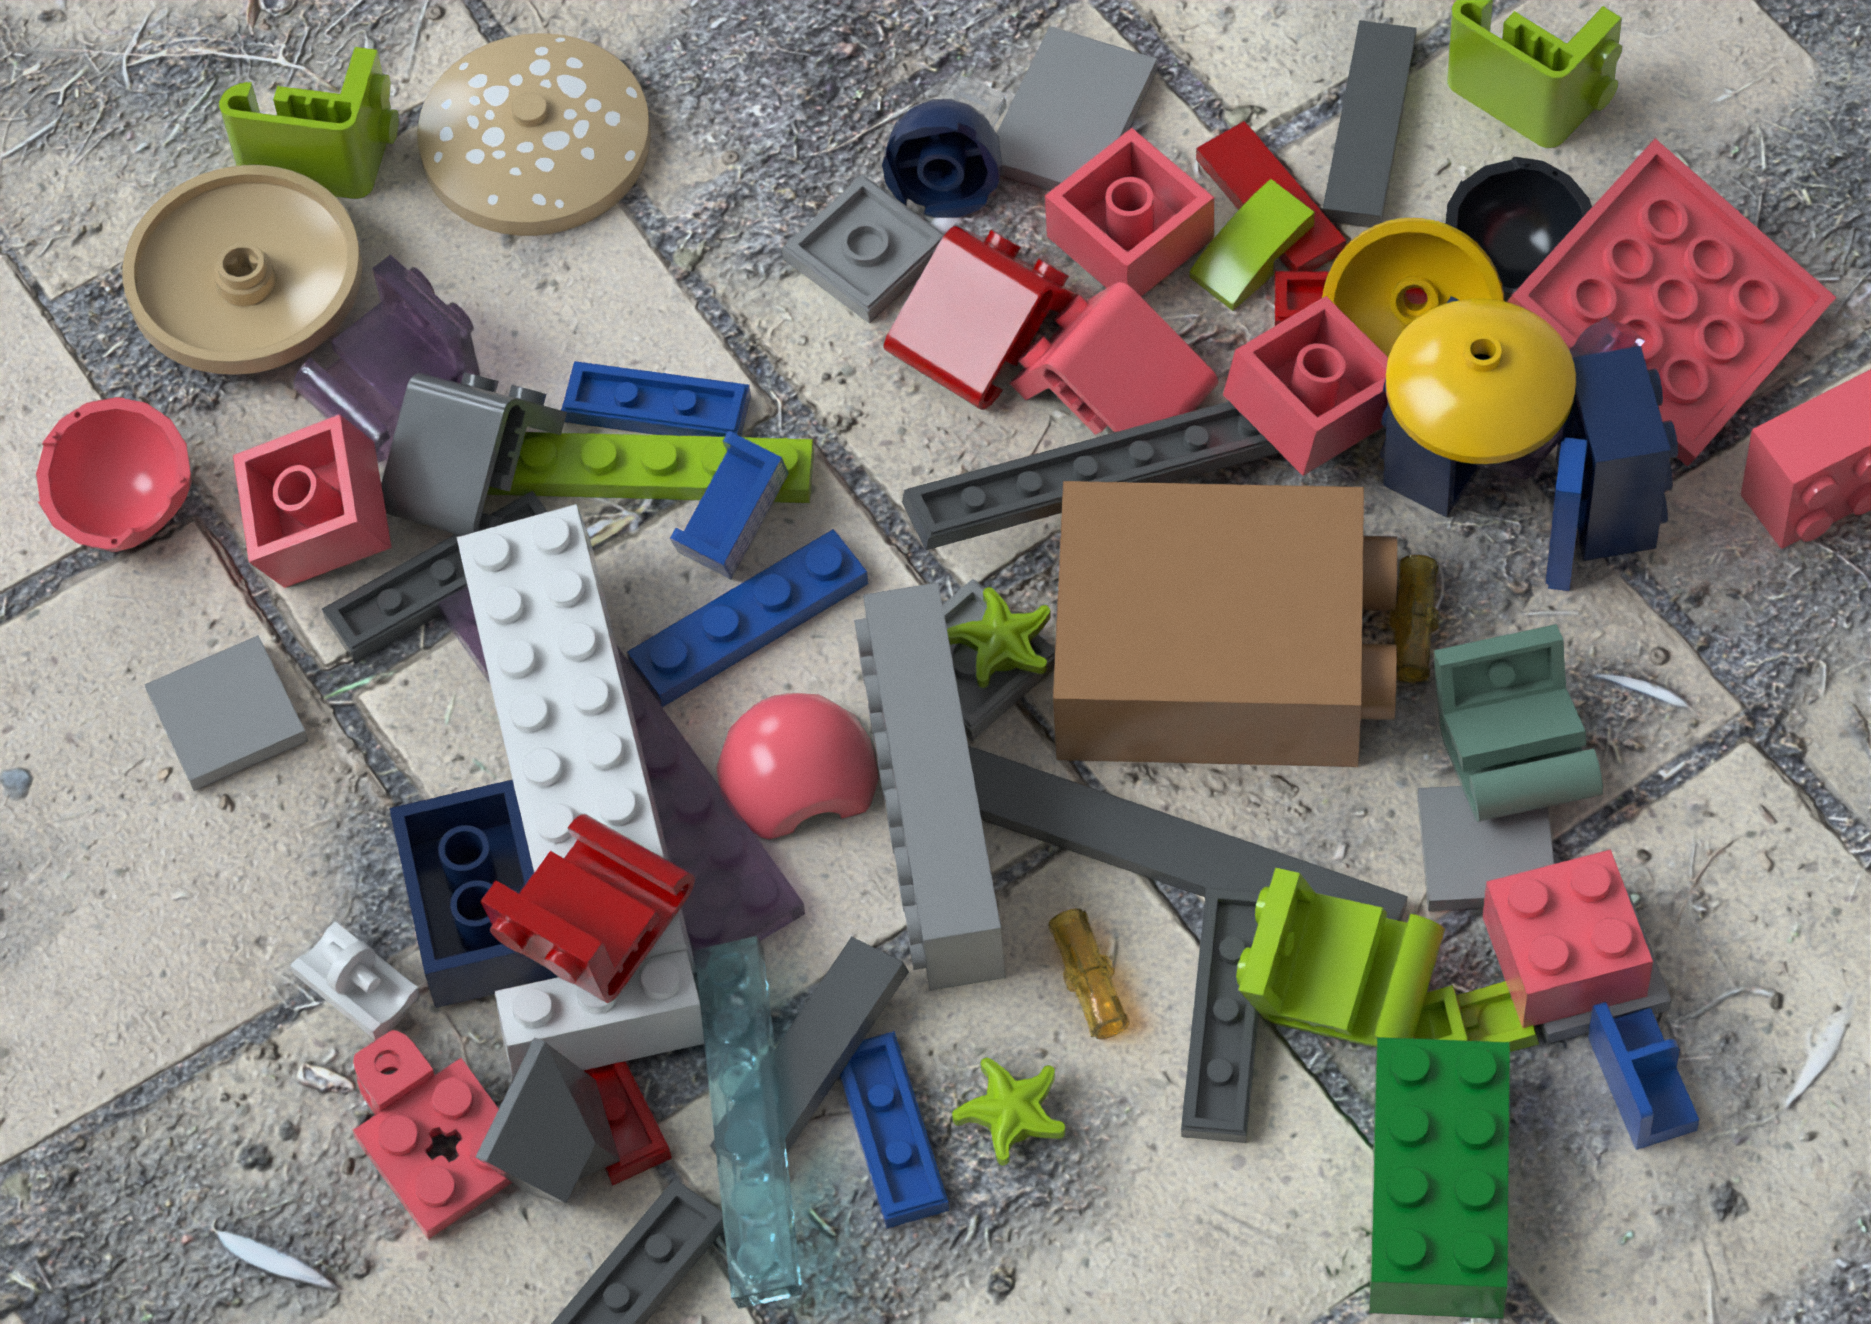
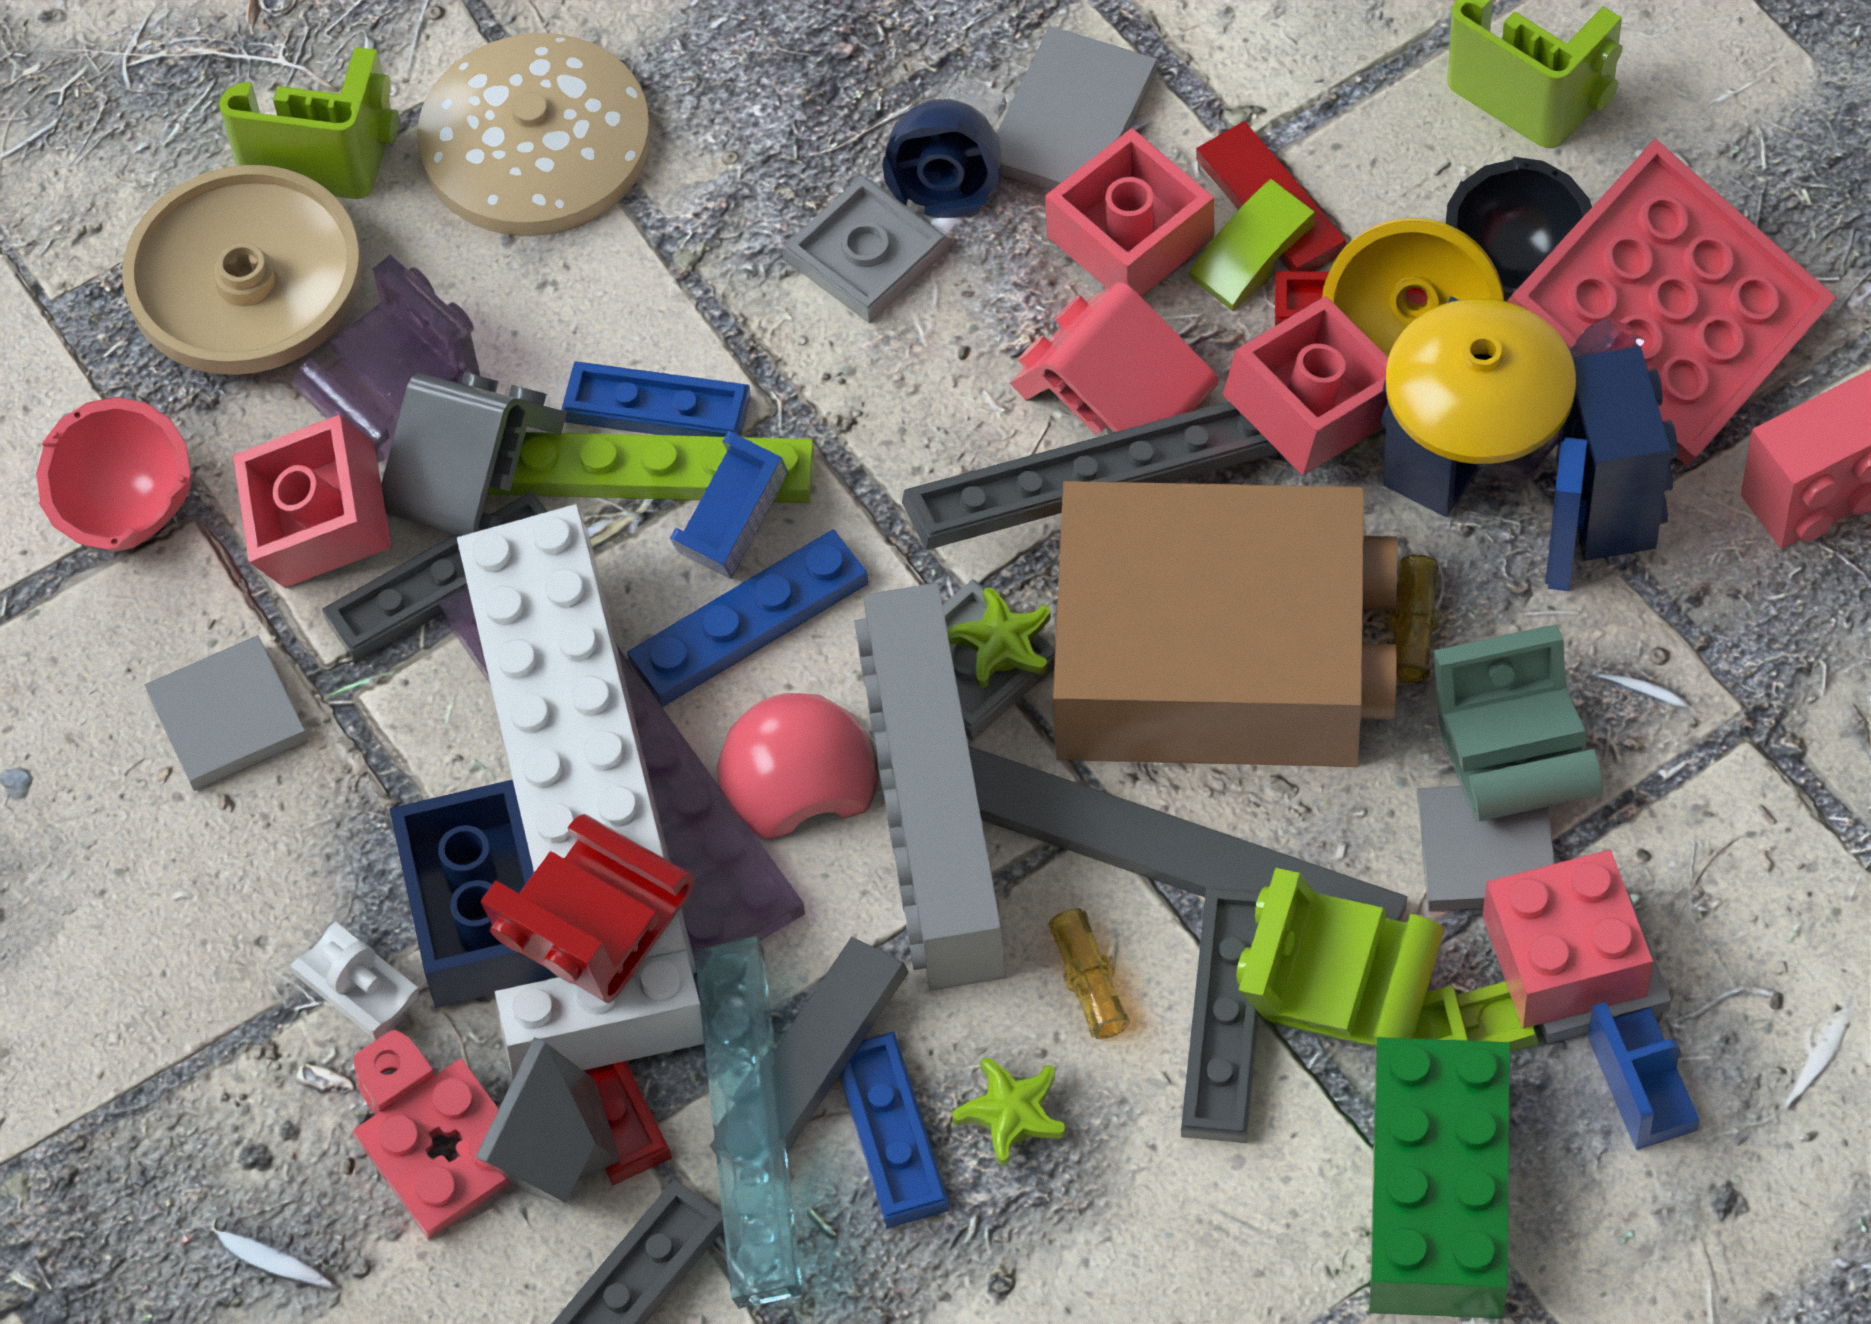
piece [883,226,1079,410] -> none
dark grey tile [1323,20,1417,227] -> none

